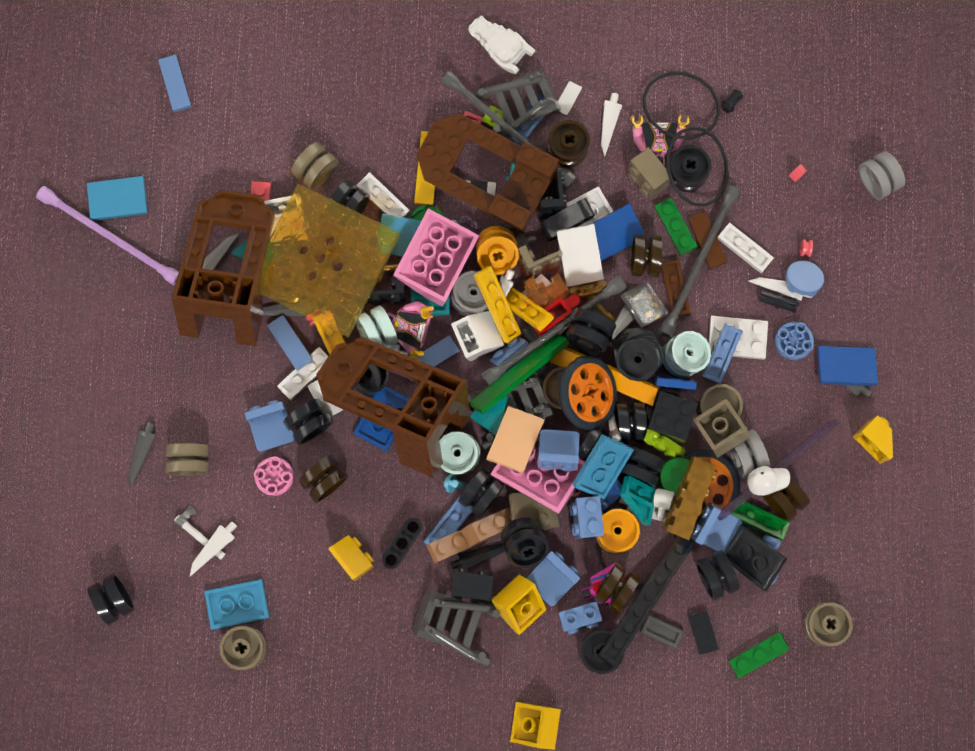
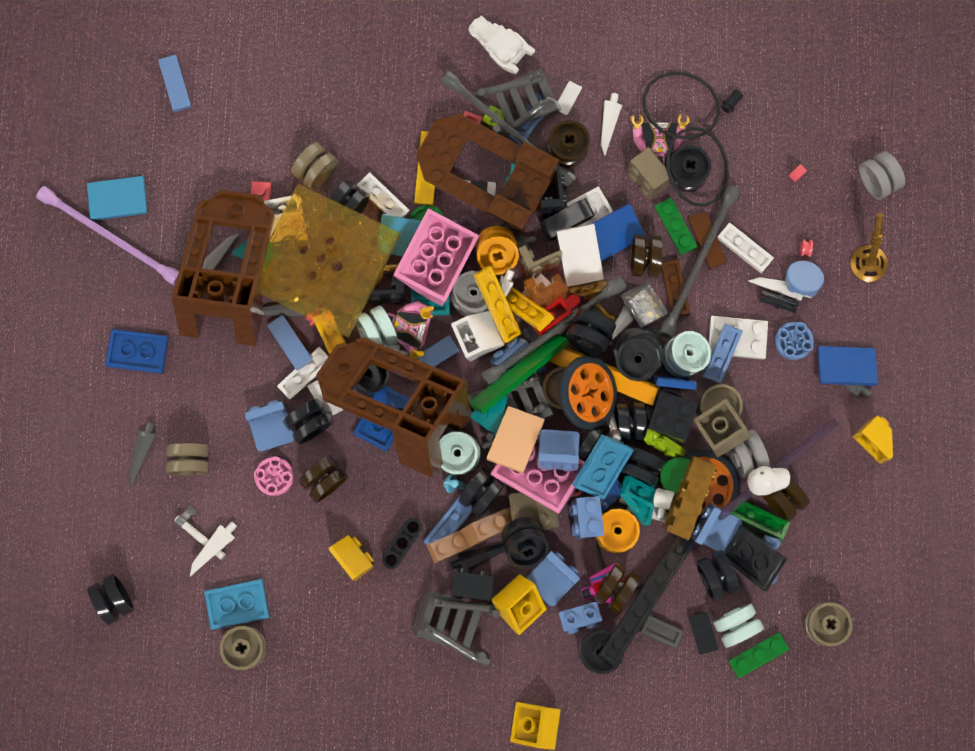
none -> blue tile [105,329,169,374]
none -> light aqua wheel [713,603,765,648]
none -> pearl gold dish [850,213,888,282]

